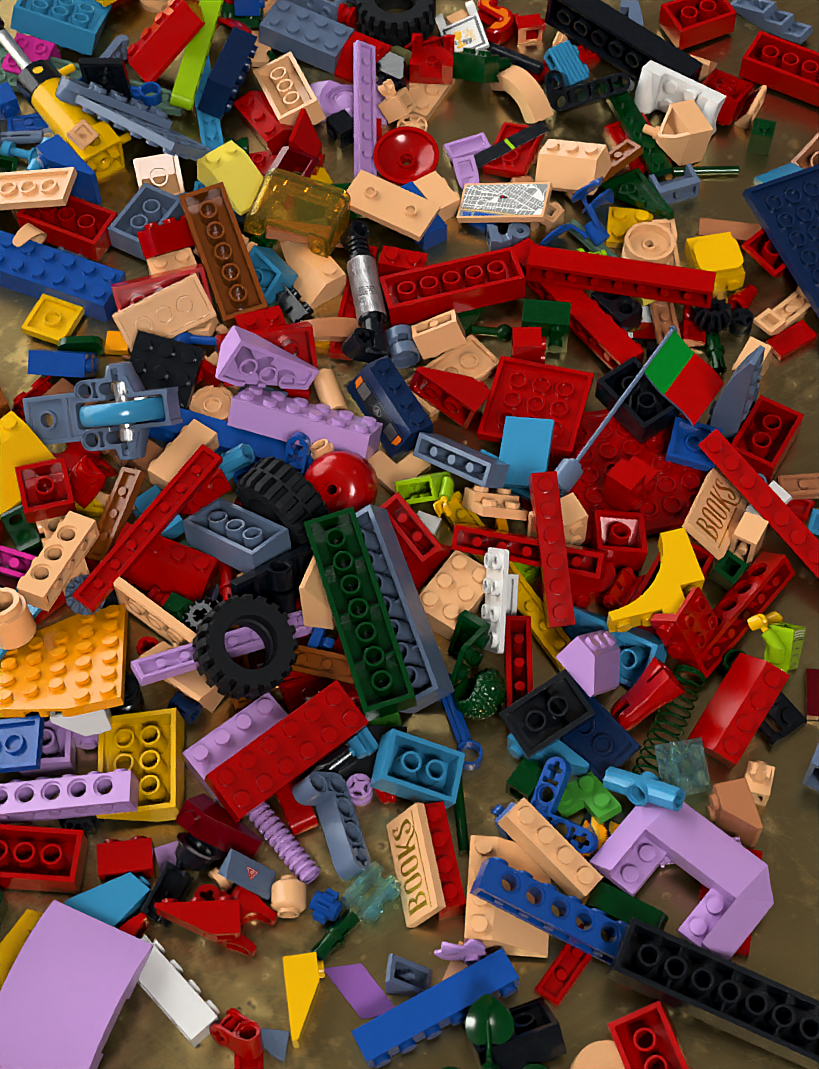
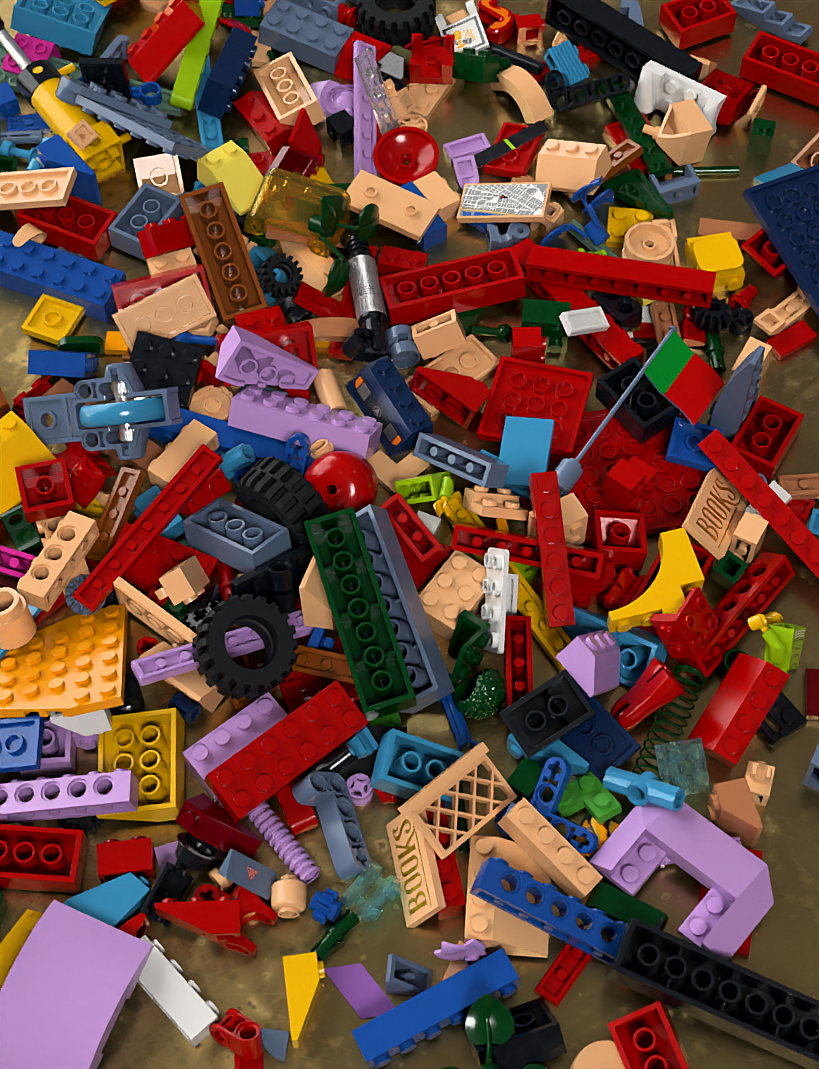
none -> light nougat brick [155,555,210,606]
none -> black tyre [257,253,303,299]
none -> red plate [293,281,341,318]
none -> dark green plant [308,195,379,297]
none -> clear tile [354,48,400,136]
none -> light nougat fence [397,742,518,860]
none -> white tile [559,306,610,337]

